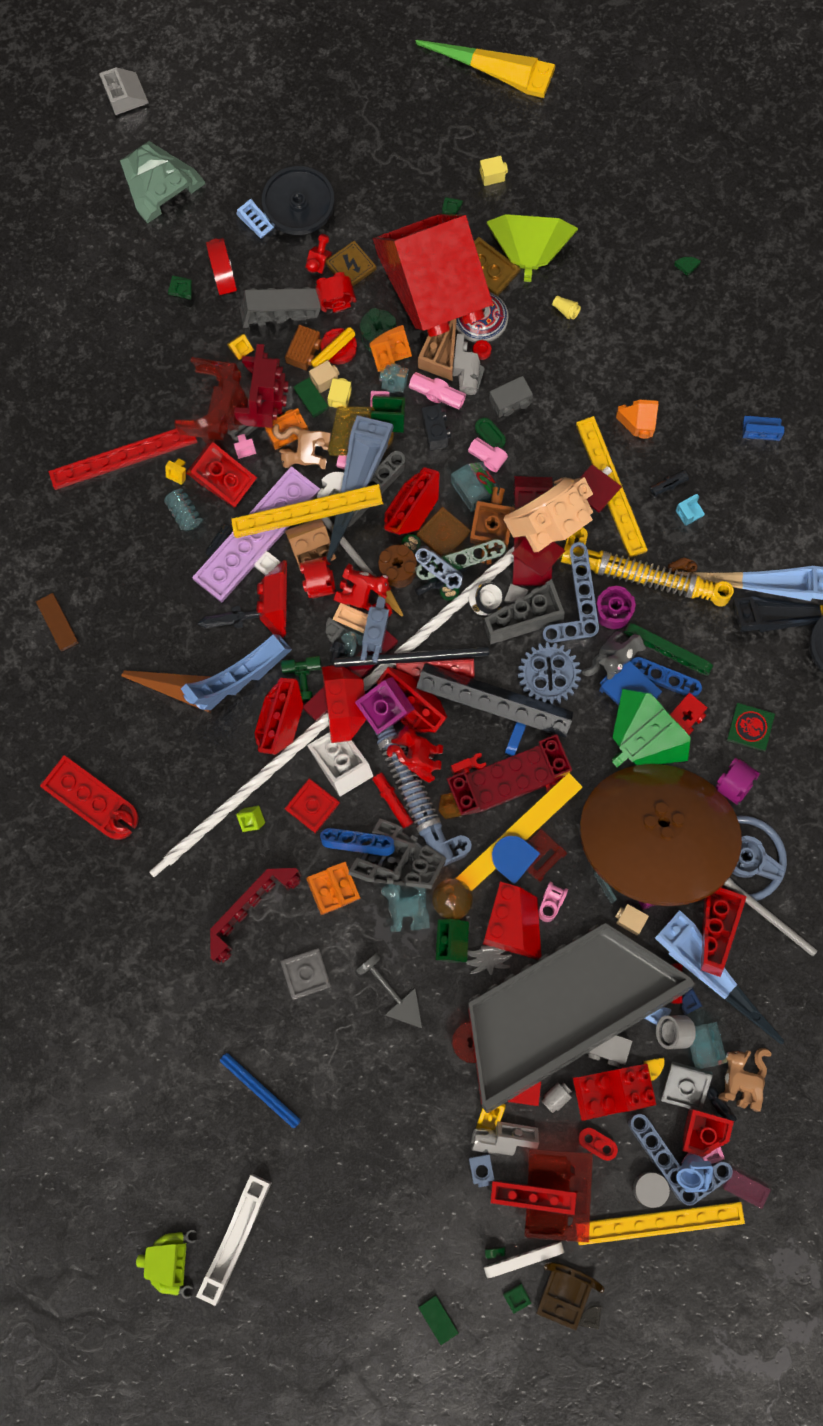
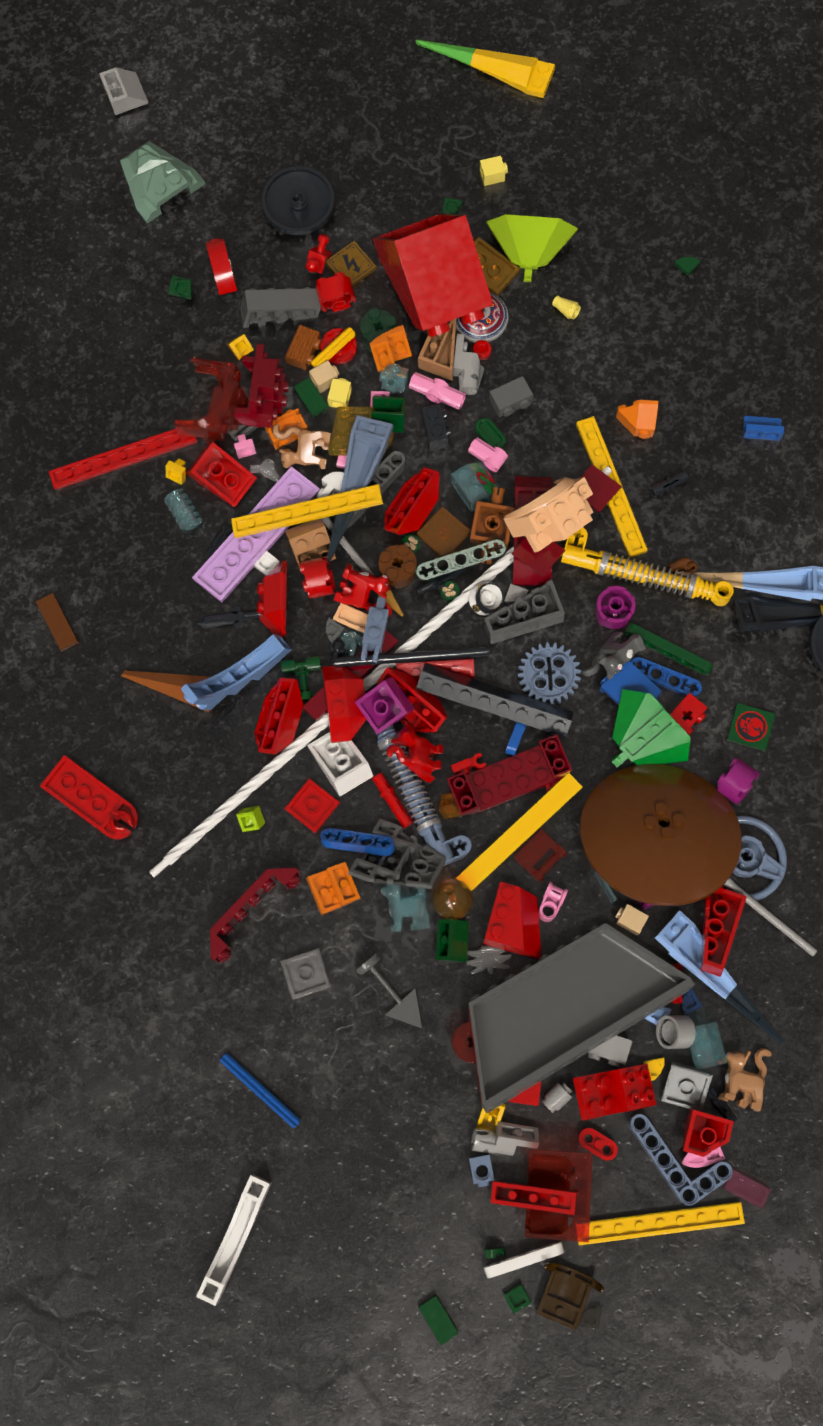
lime torso [136,1230,197,1299] -> none
light blue slope [236,199,275,238] -> none
sand blue beam [415,546,463,589] -> none
blue tile [492,836,540,884] -> none
sand blue beam [543,542,599,643] -> none
light grey piece [633,1172,670,1208] -> none
medium azure panel [675,494,705,526] -> none
medium blue piece [677,1154,714,1192] -> none
none -> clear animal [250,459,281,483]

